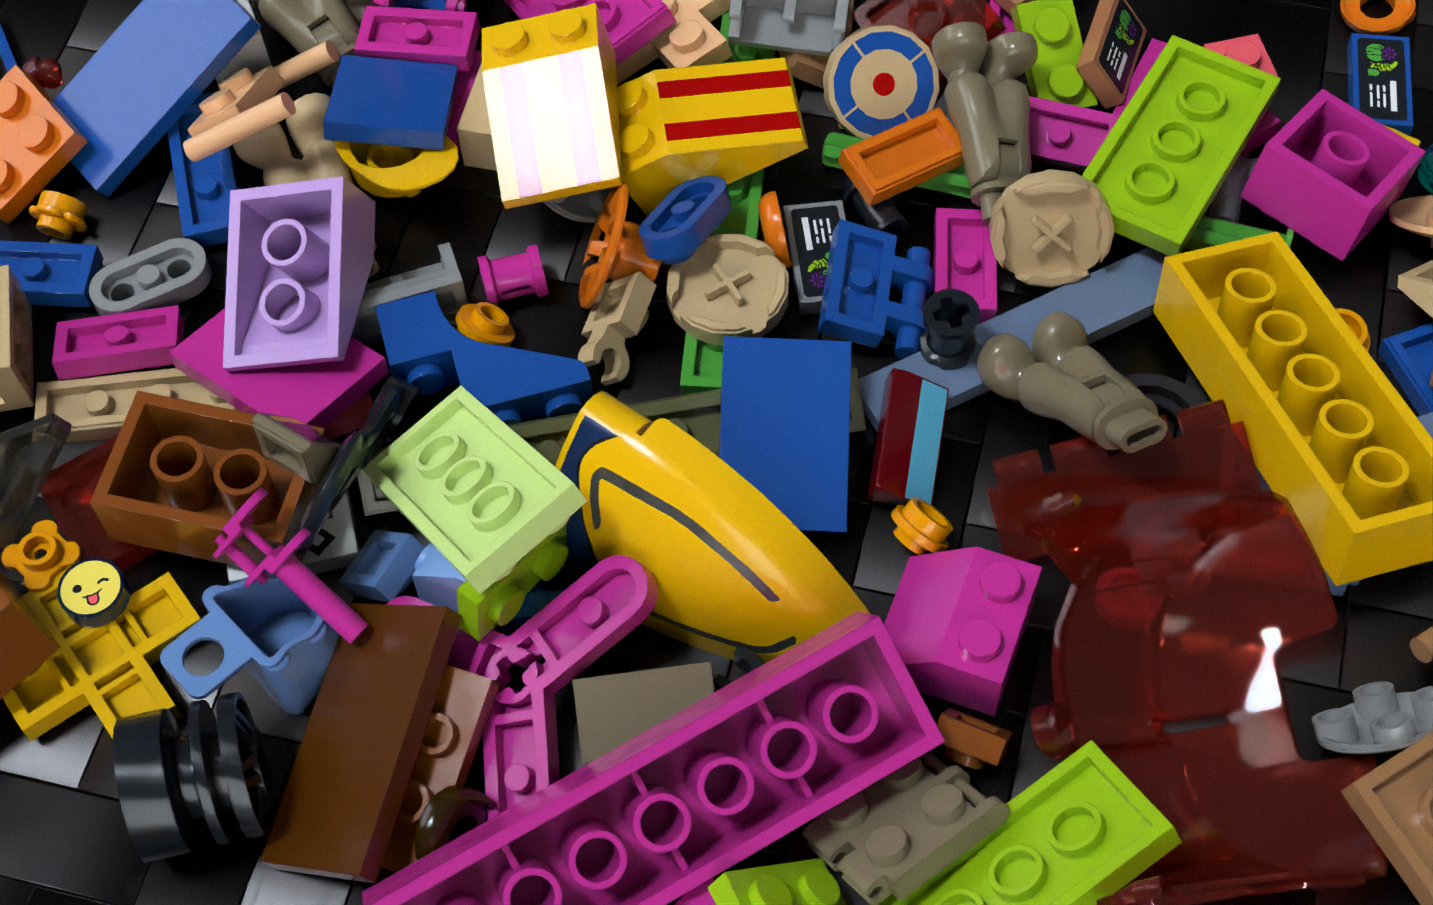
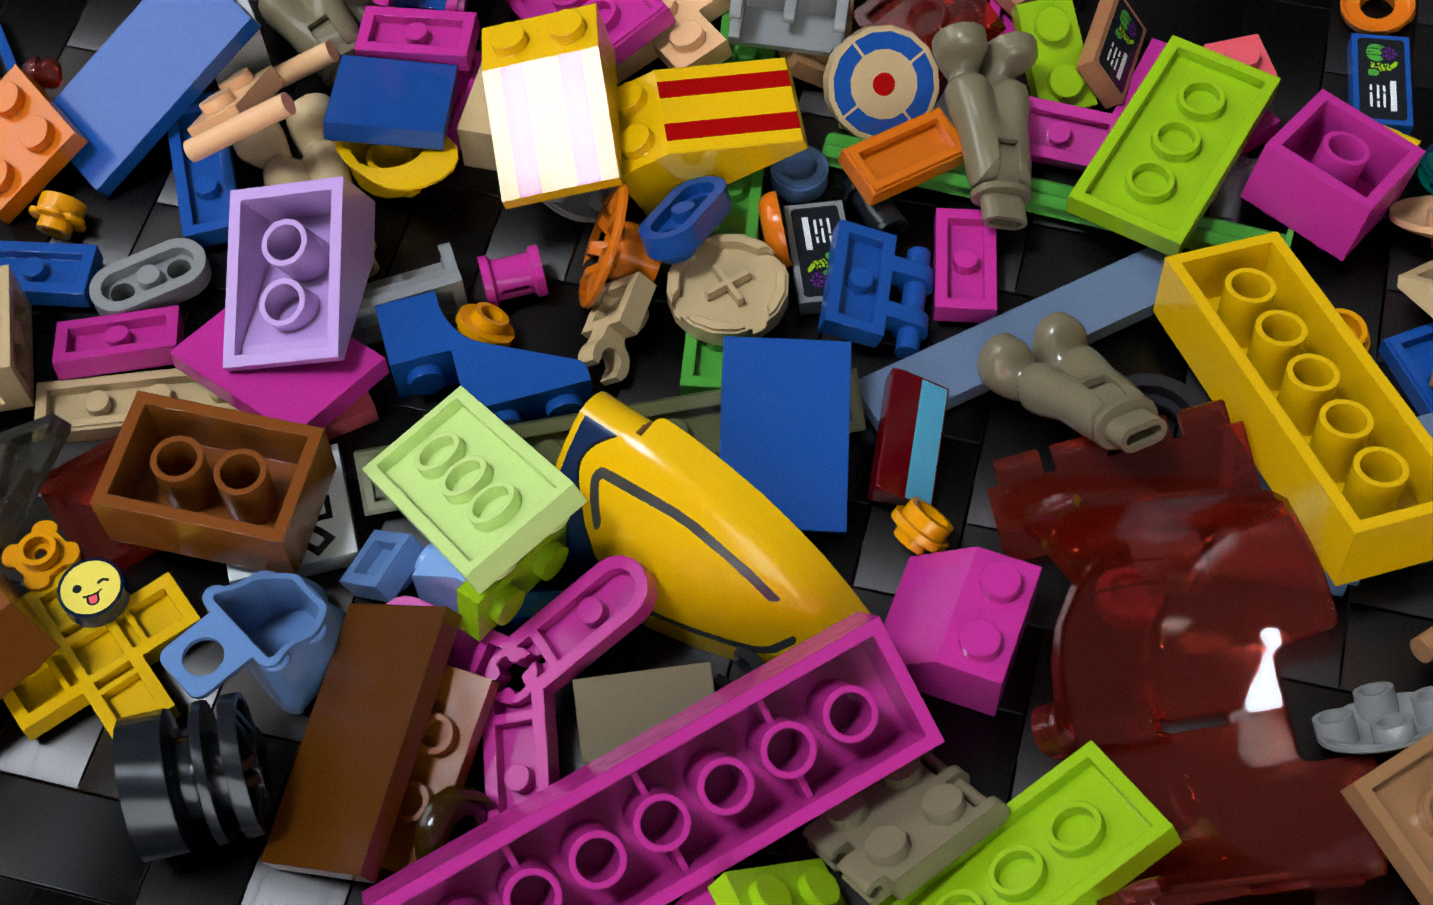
dark pink piece [212,487,369,644] -> none
dark tan slope [252,412,341,484] -> none
black piece [293,375,422,556] -> none
black bush [919,289,980,370] -> none
dark orange plate [937,707,1013,770] -> none
tan tile [989,169,1115,288] -> none
none -> medium blue tile [770,146,828,203]

